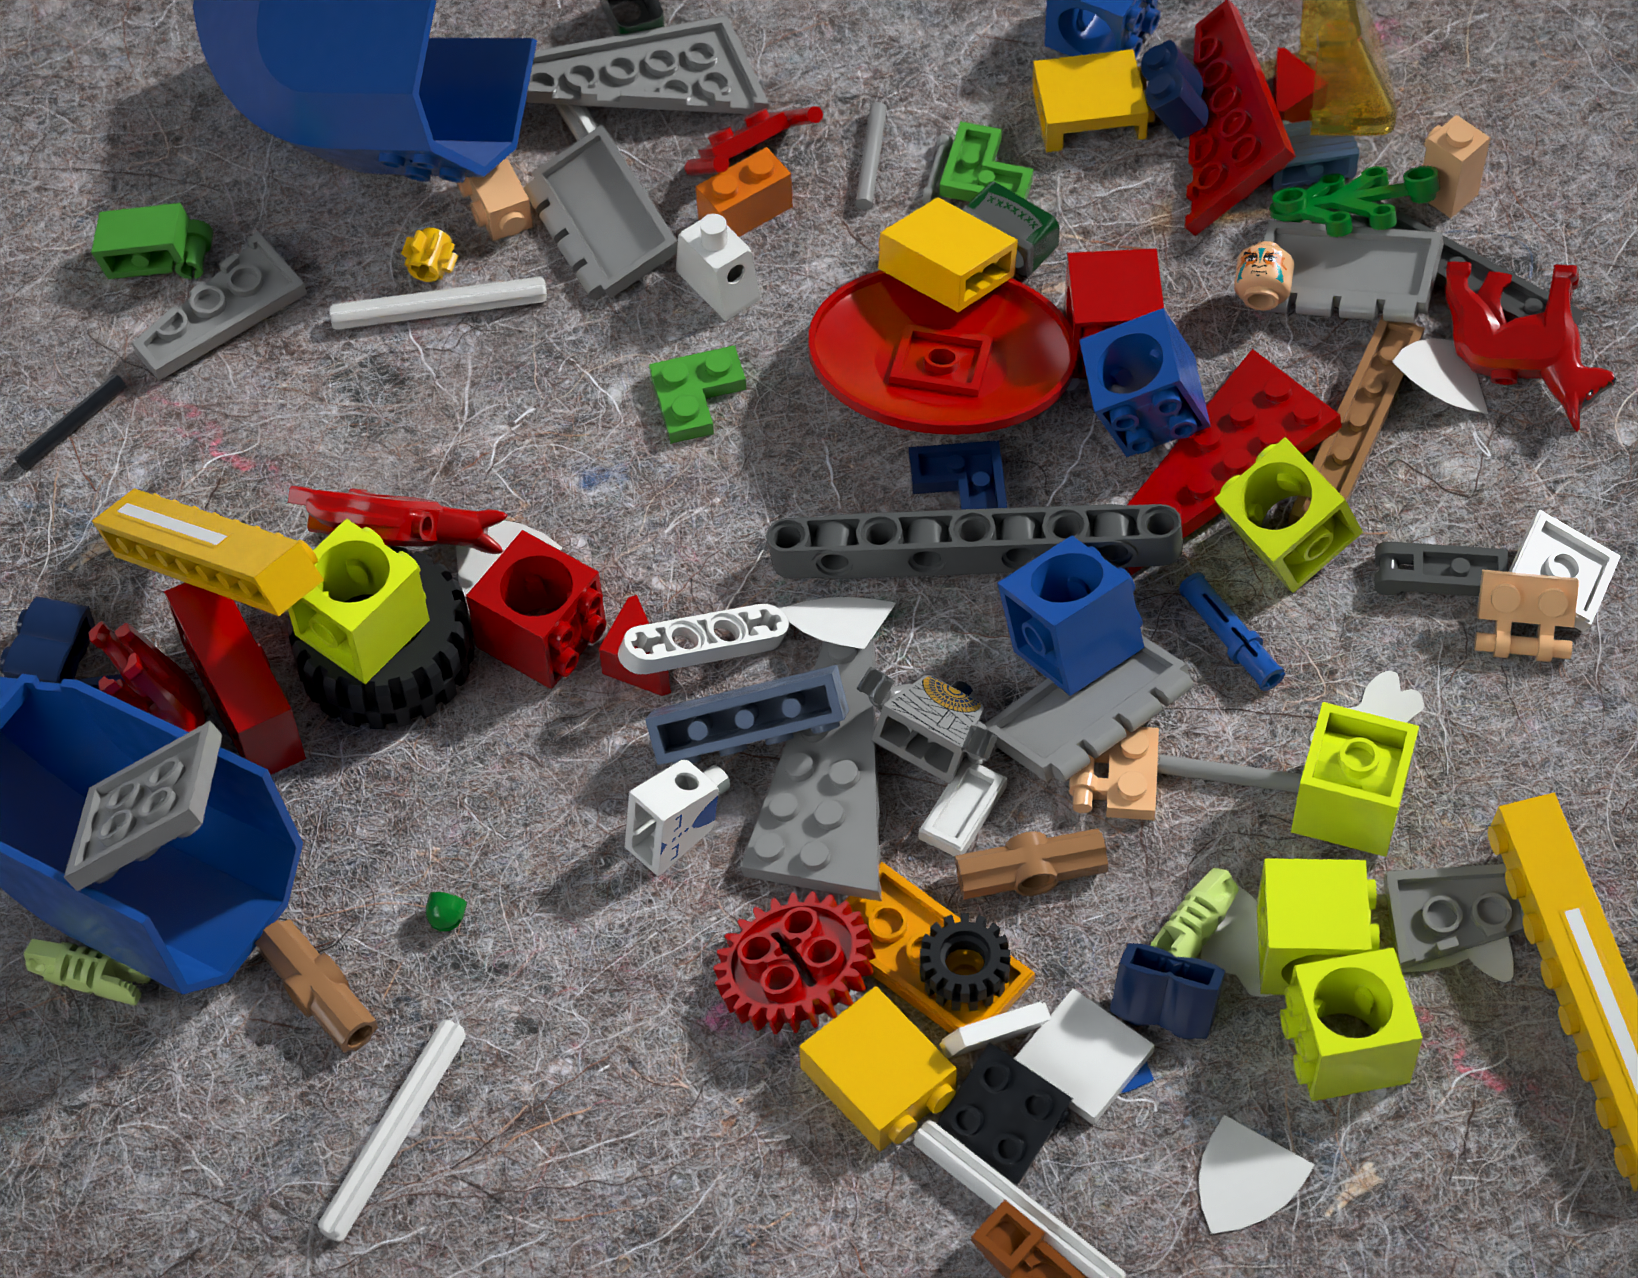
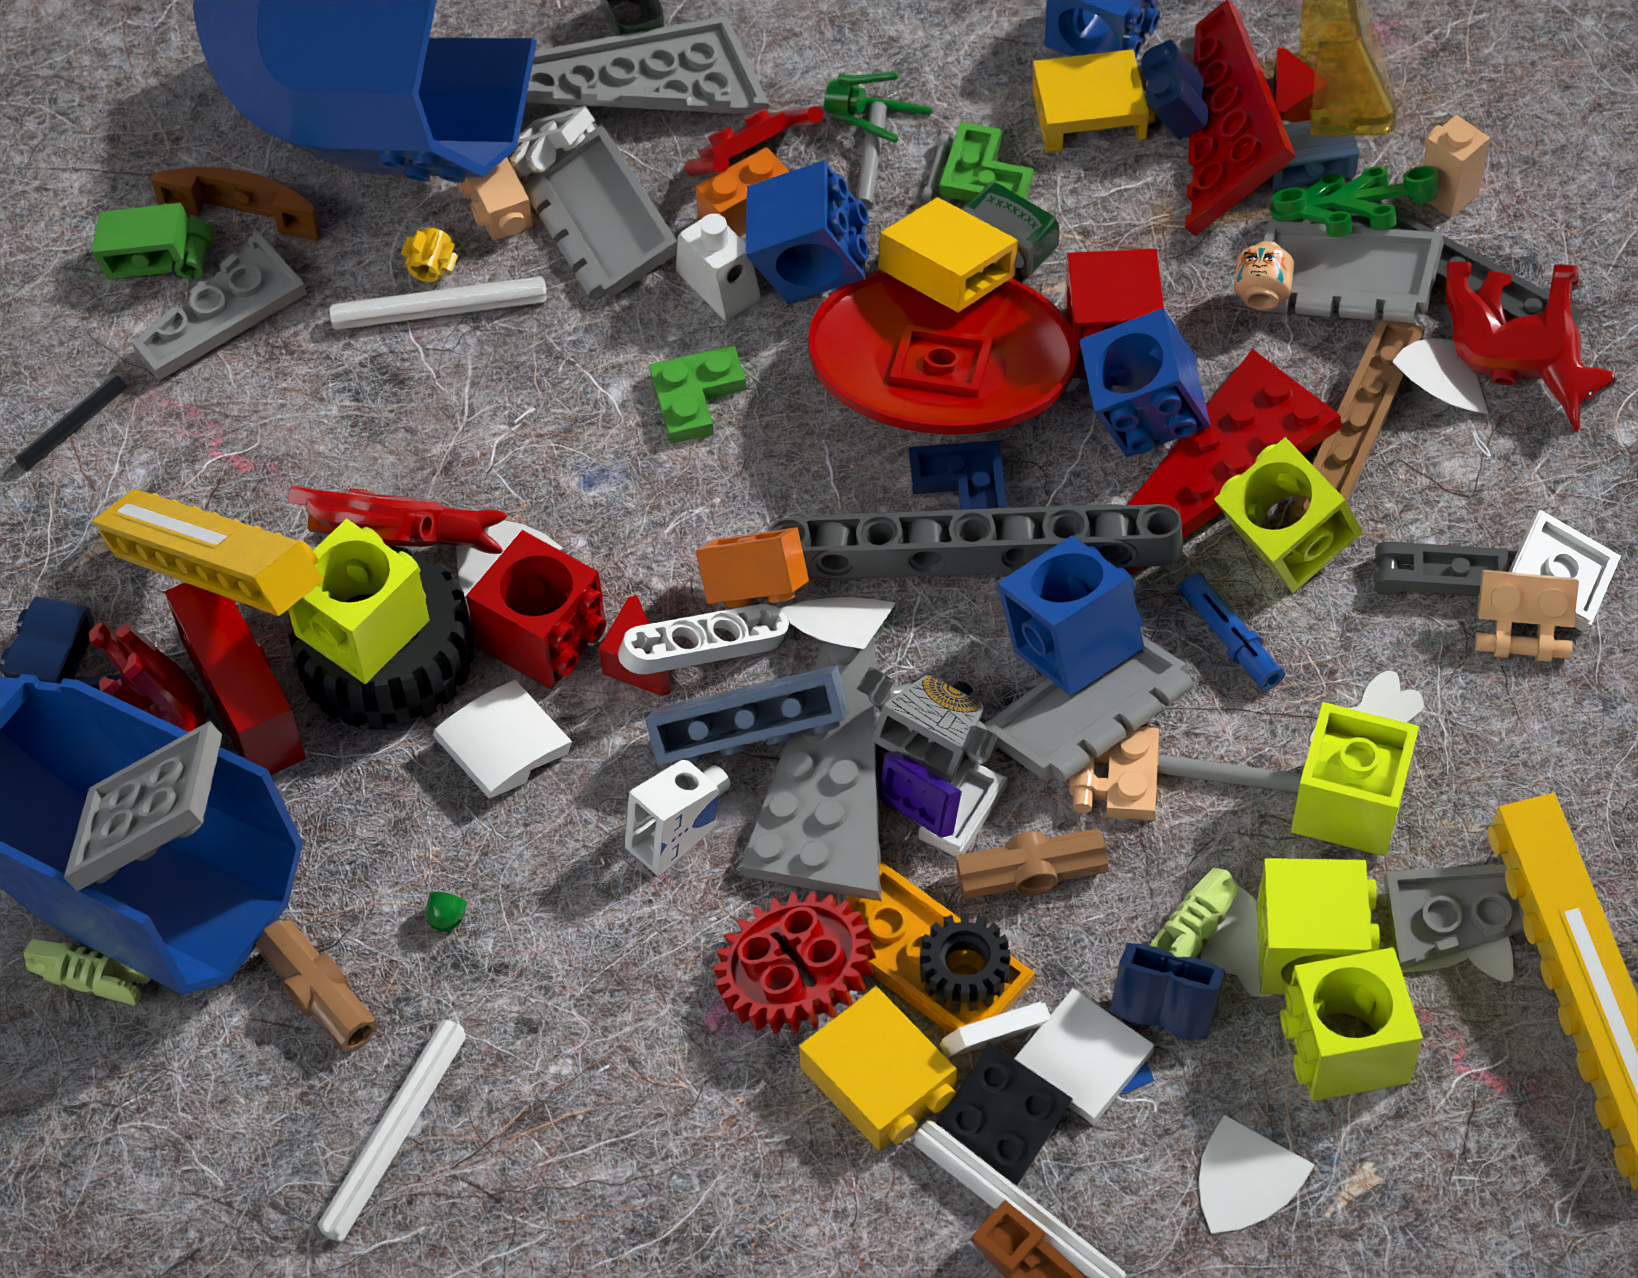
none -> dark orange slope [151,167,321,241]
none -> white slope [433,680,572,799]
none -> white hinge [510,106,595,177]
none -> orange brick [696,527,809,608]
none -> blue brick [745,160,869,304]
none -> green plant [824,71,932,143]
none -> dark purple plate [879,751,962,838]

